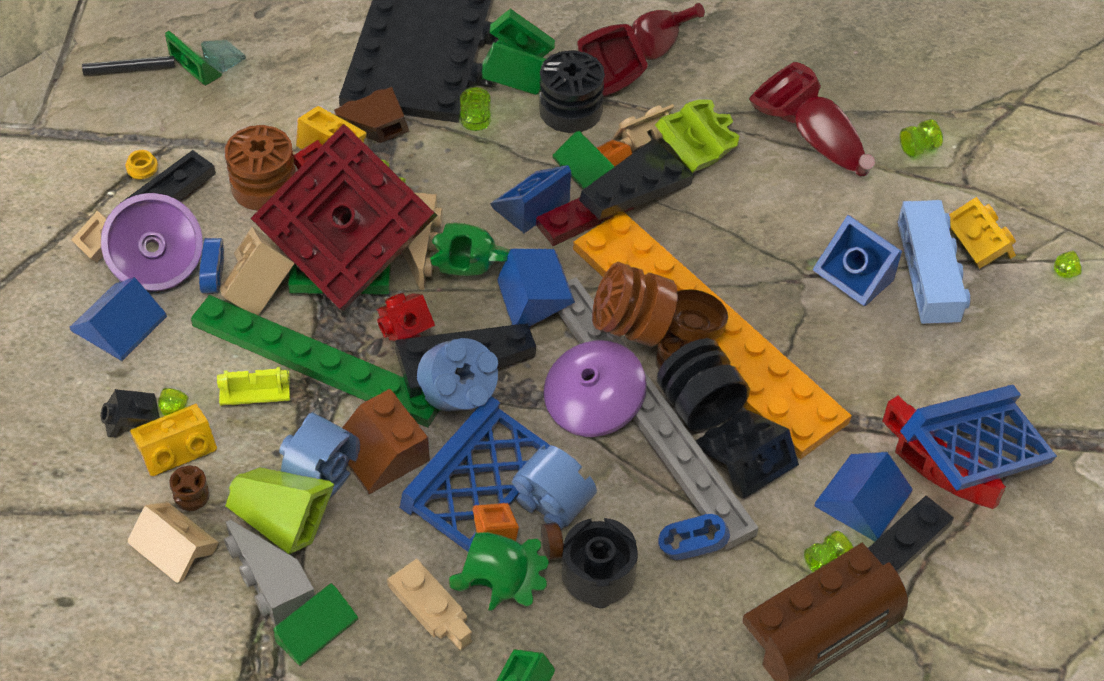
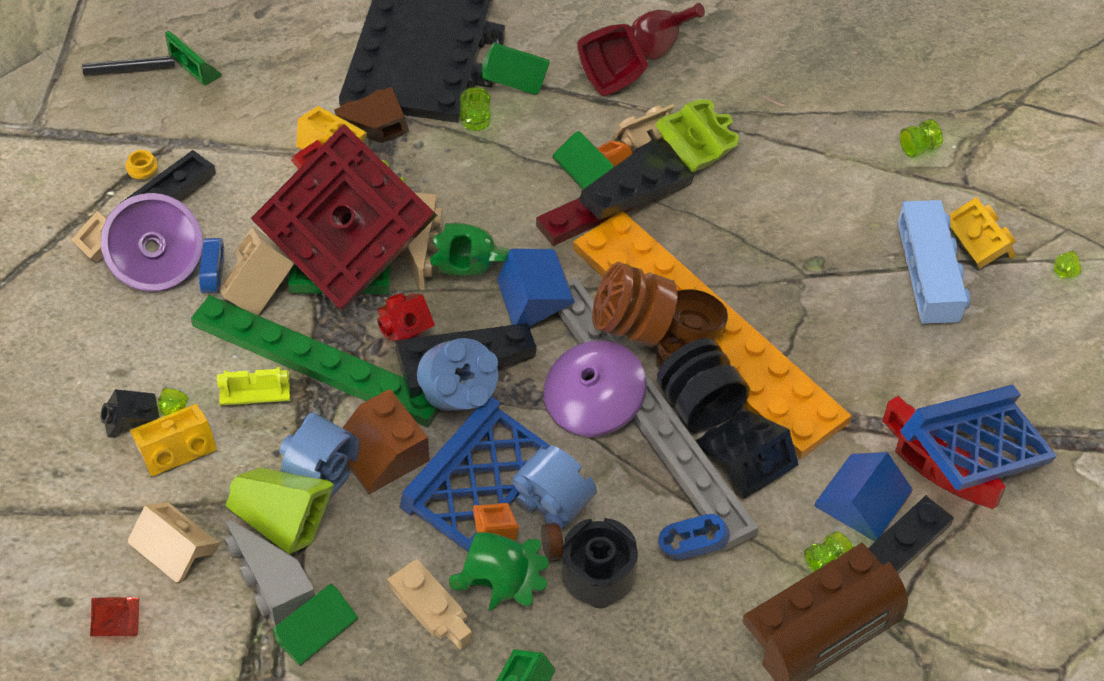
blue slope [70,277,167,361] -> none
reddish brown wheel [169,465,210,511] -> none
clear light blue slope [201,40,246,73] -> none
dark orange wheel [225,125,295,211] -> none
green plate [490,8,555,58] -> none
blue slope [490,165,571,233] -> none
black wheel [539,50,605,133] -> none
dark red piece [749,62,875,177] -> none
blue slope [812,215,902,306] -> none
none -> clear red slope [90,597,139,636]

